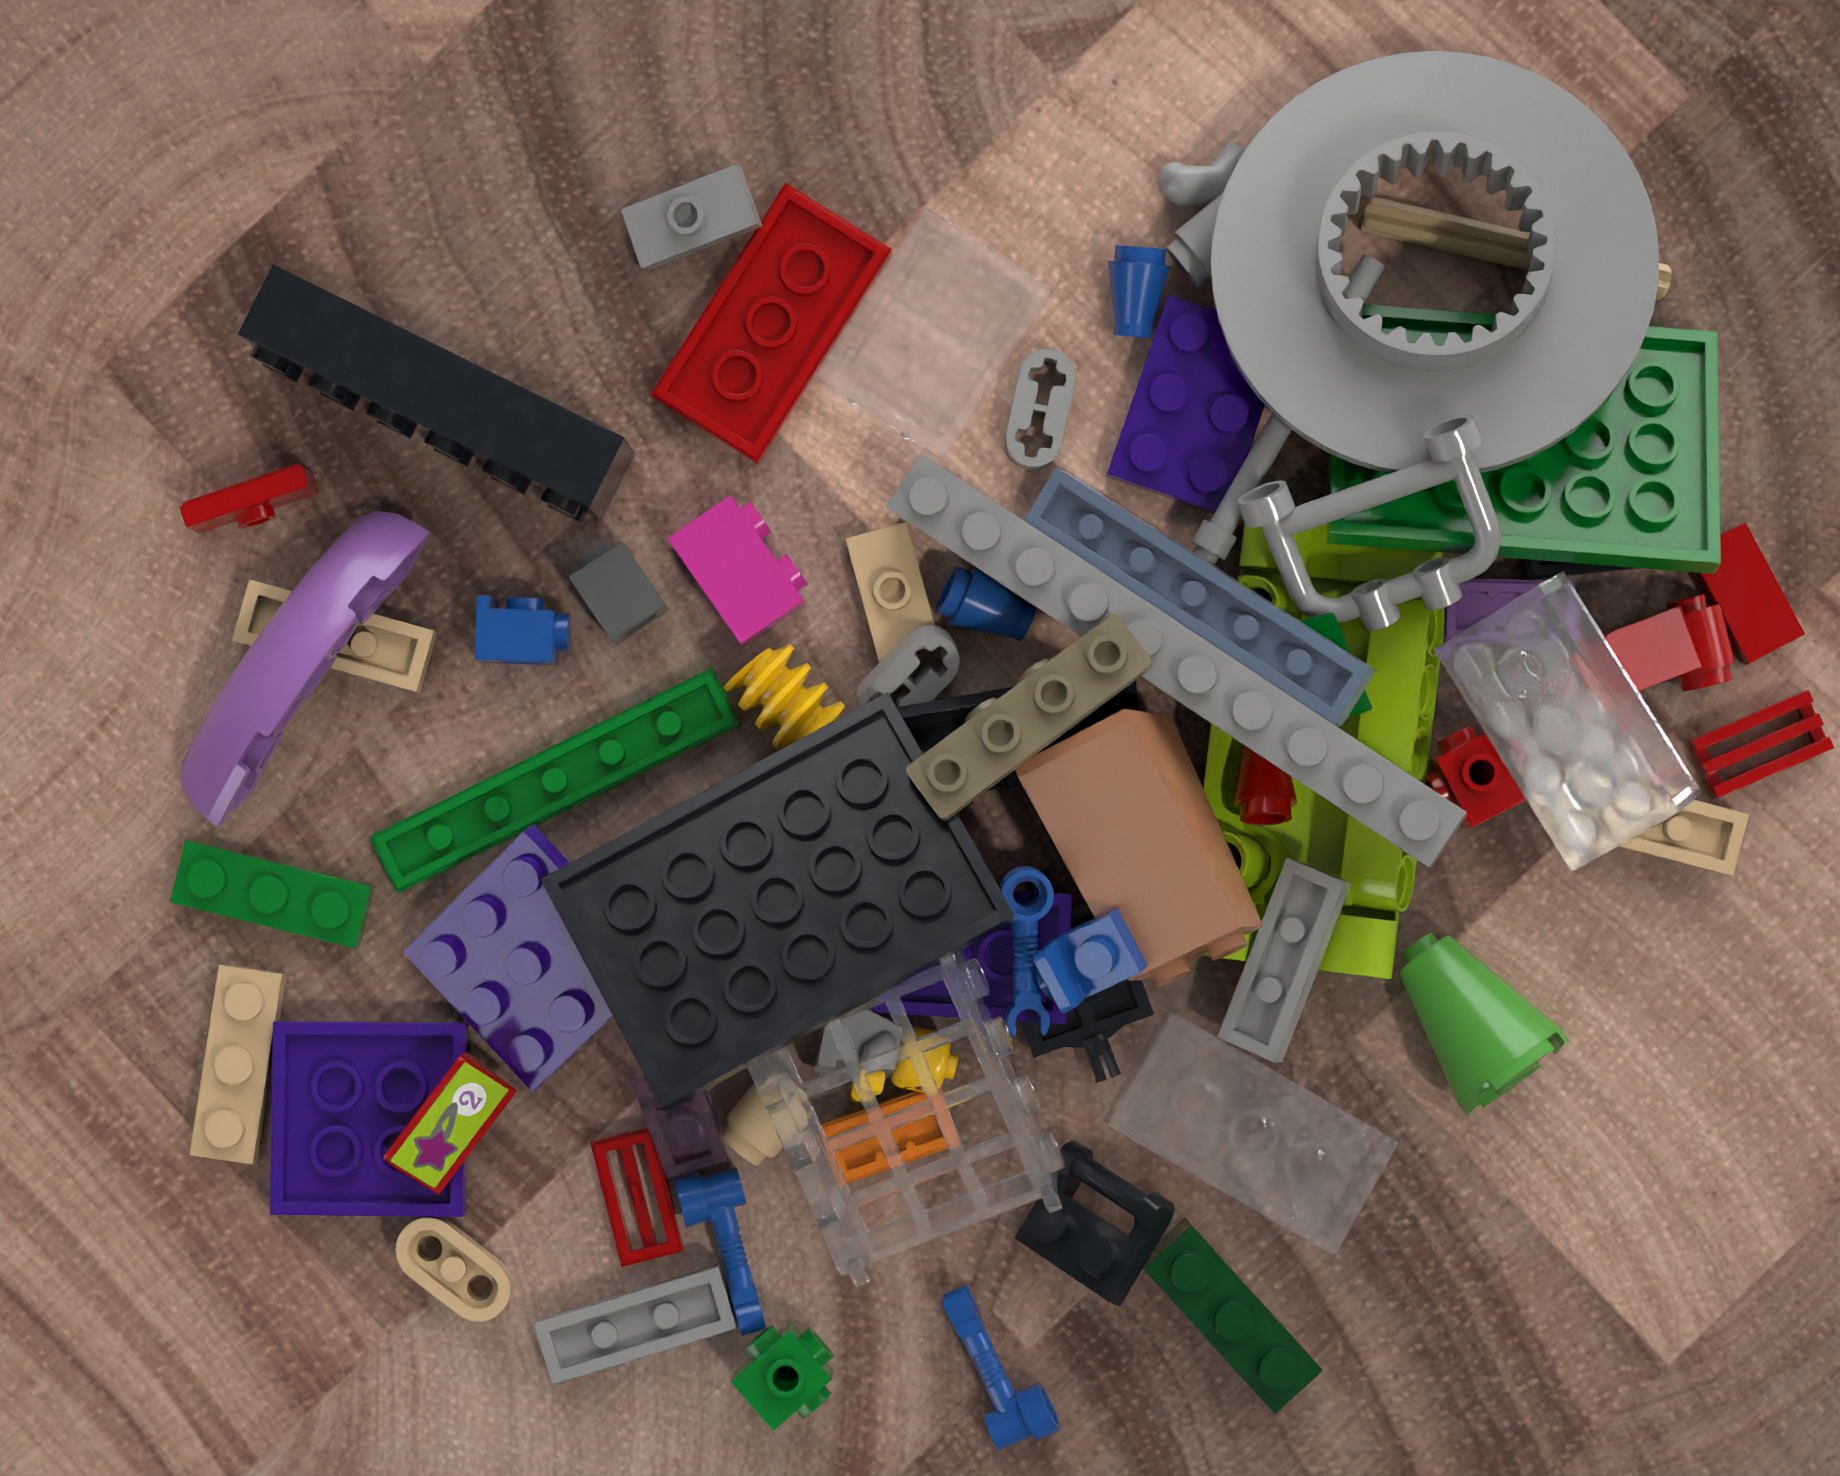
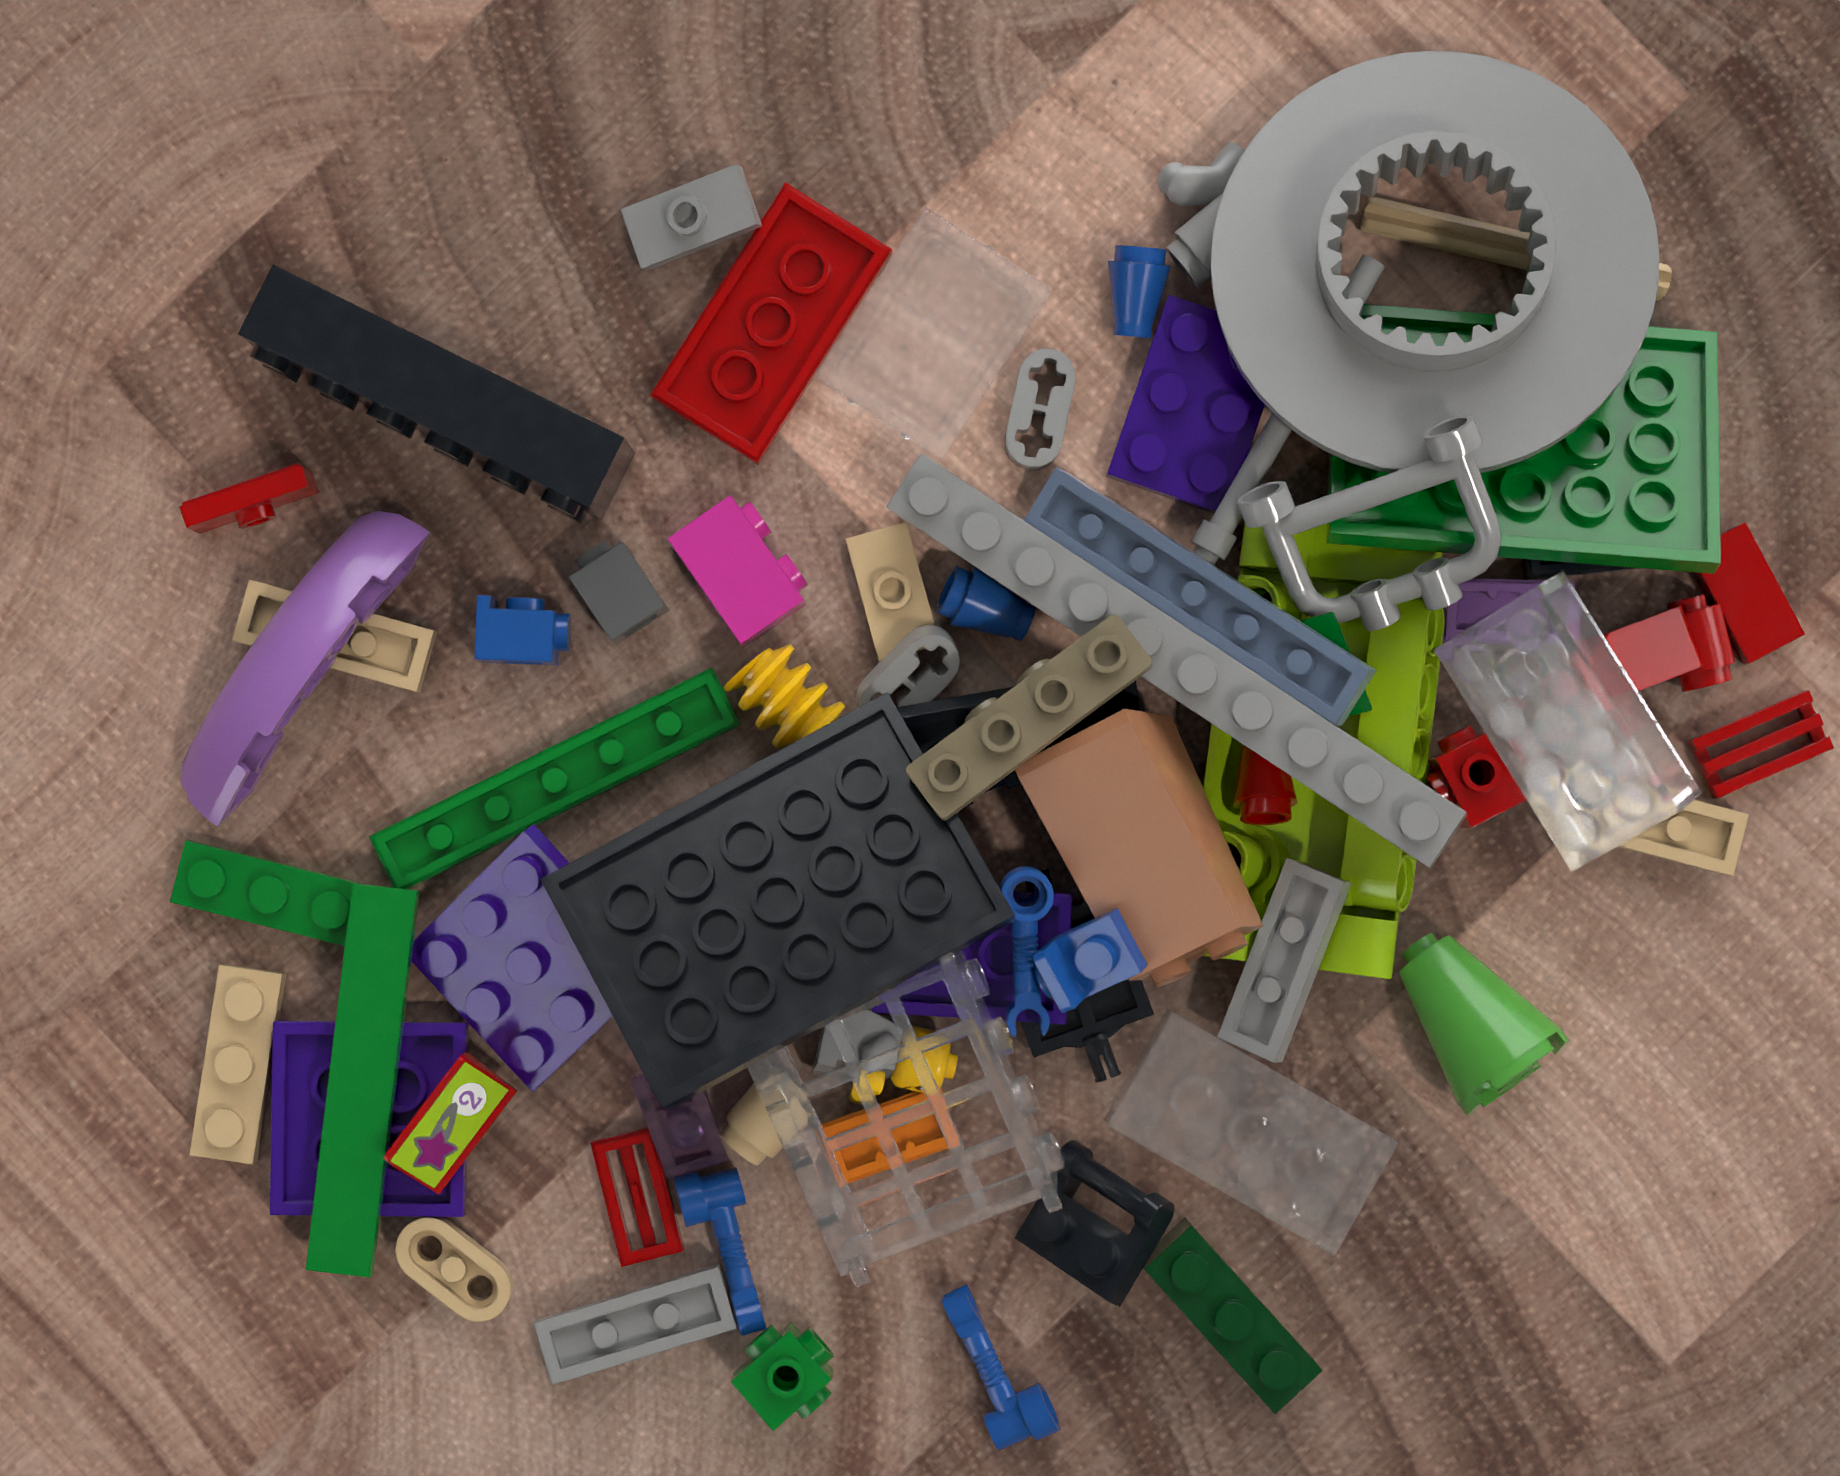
none -> green tile [305,883,420,1278]

